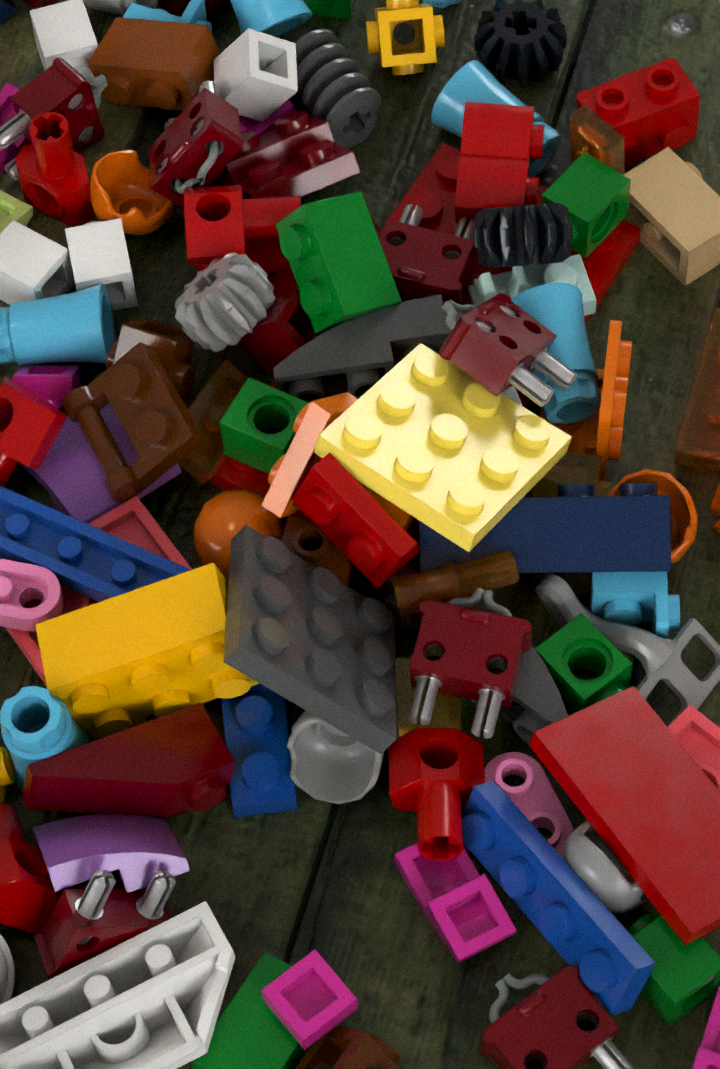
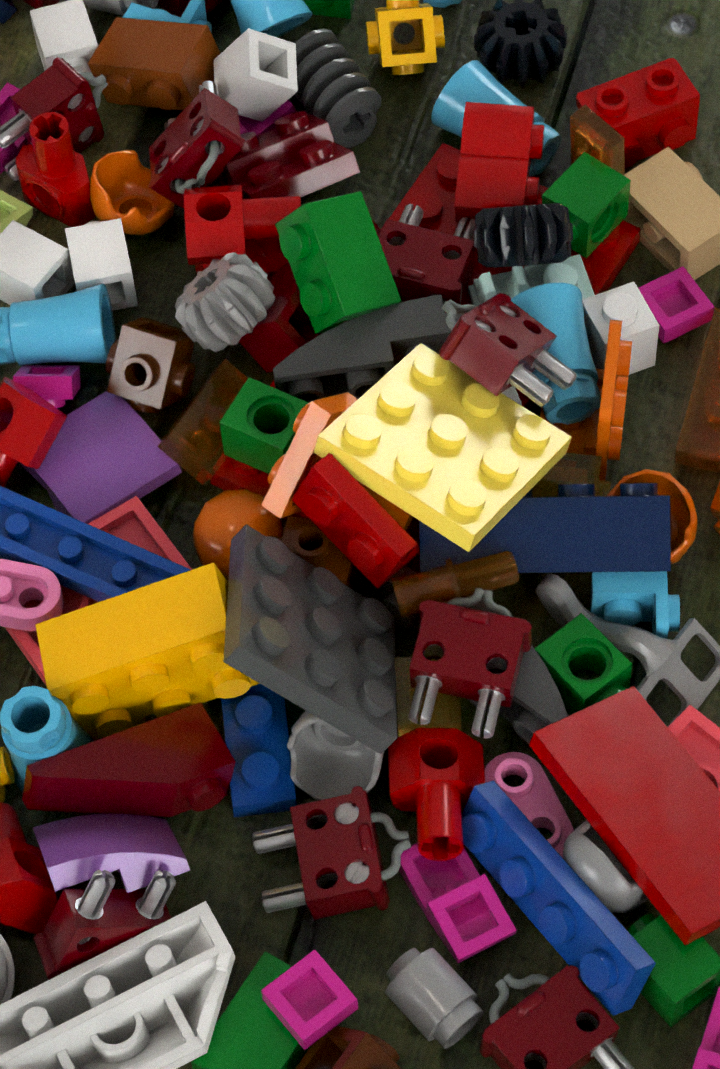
reddish brown plate [62,342,205,502] -> none
none -> dark red piece [252,786,411,920]
none -> light grey brick [385,948,484,1049]
none -> white brick [583,281,659,375]
none -> dark pink plate [638,266,714,344]

